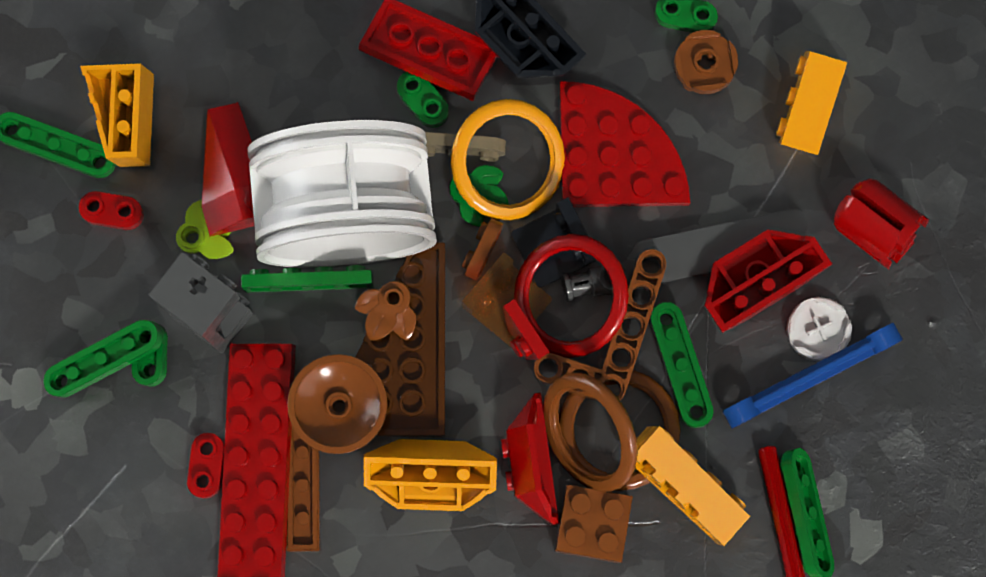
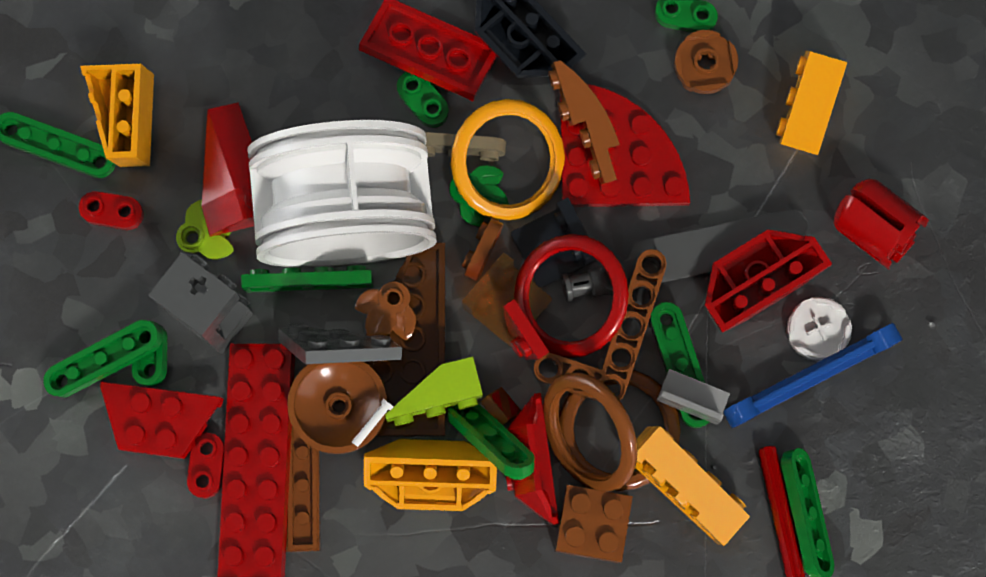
none -> red wing [100,382,224,459]
none -> dark grey plate [278,323,402,364]
none -> white piece [352,398,393,447]
none -> lime slope [385,356,483,426]
none -> green plate [448,402,535,480]
none -> dark orange tile [481,387,521,425]
none -> dark orange slope [548,61,620,184]
none -> light grey panel [656,369,730,425]

